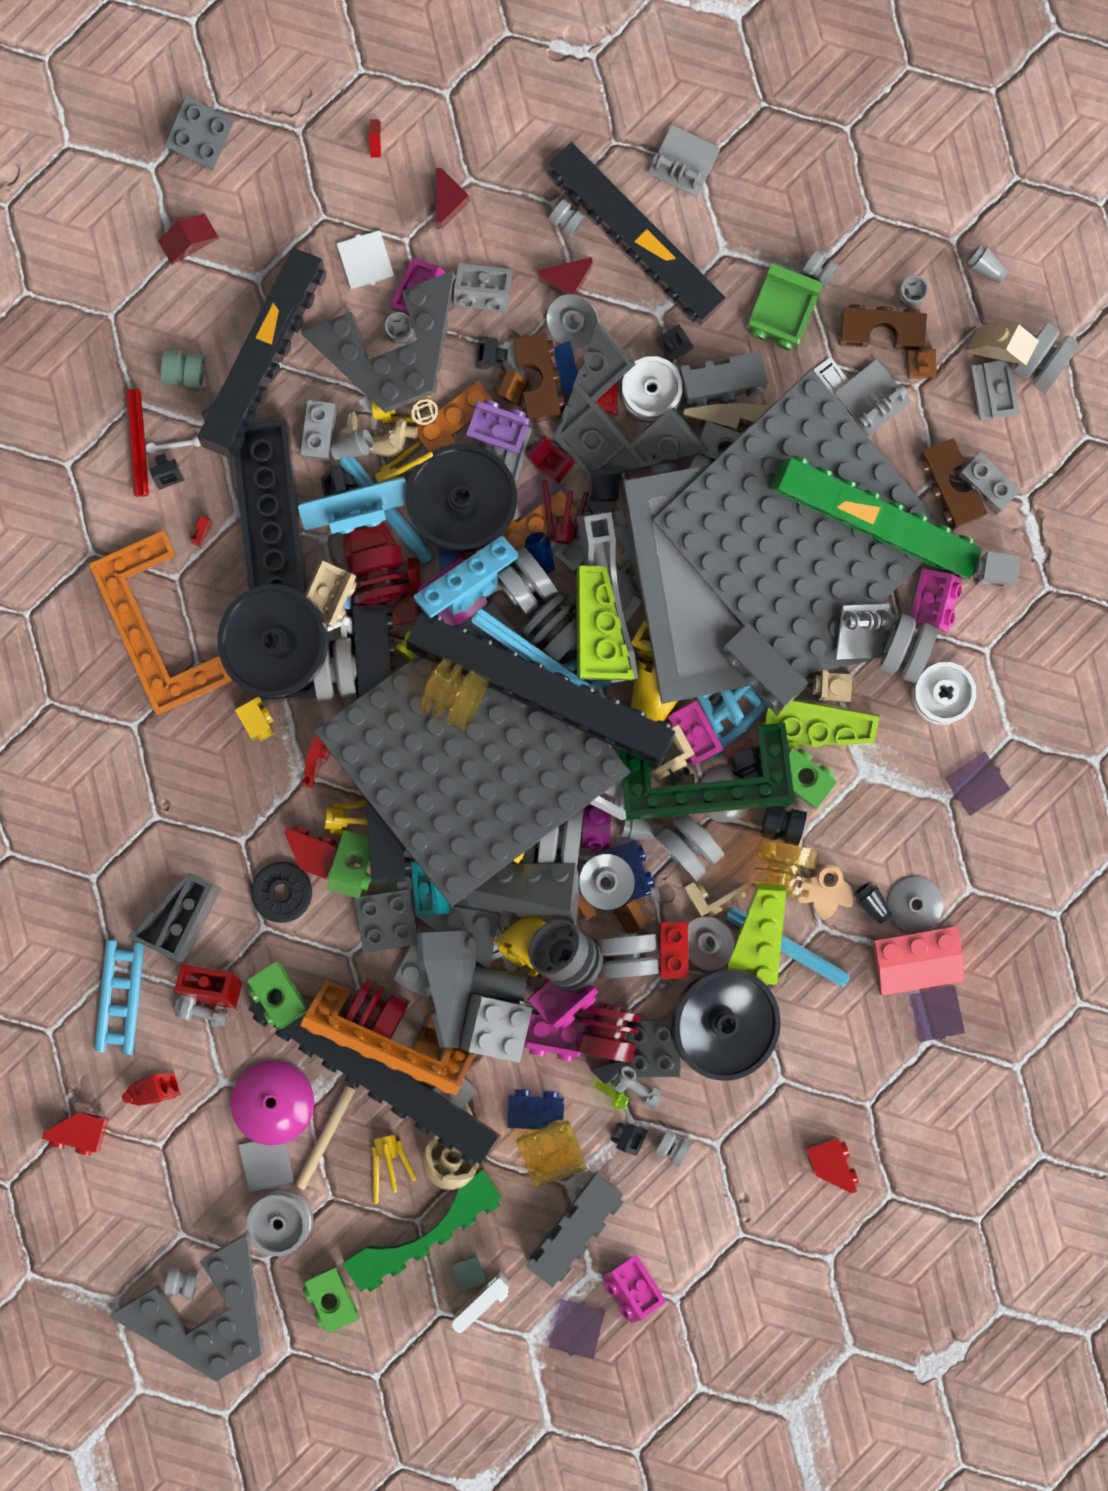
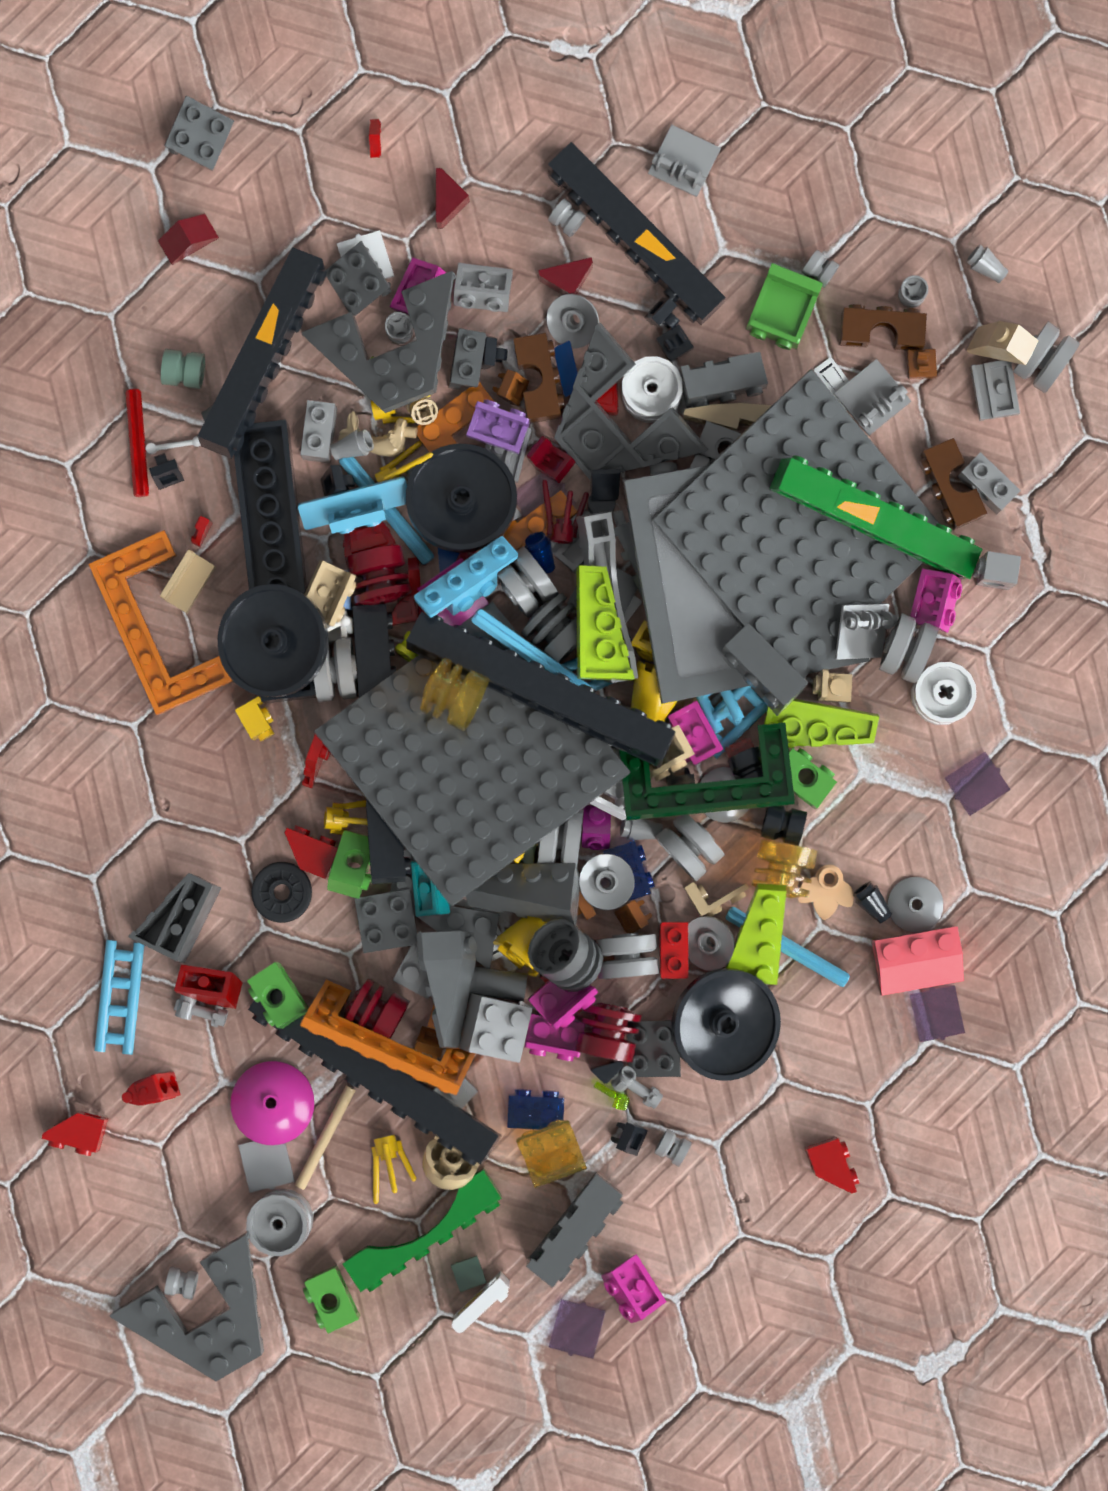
none -> tan panel [160,549,216,614]
none -> dark grey hinge [326,241,392,316]
none -> dark grey bracket [448,328,486,390]
none -> black tile [644,297,680,329]

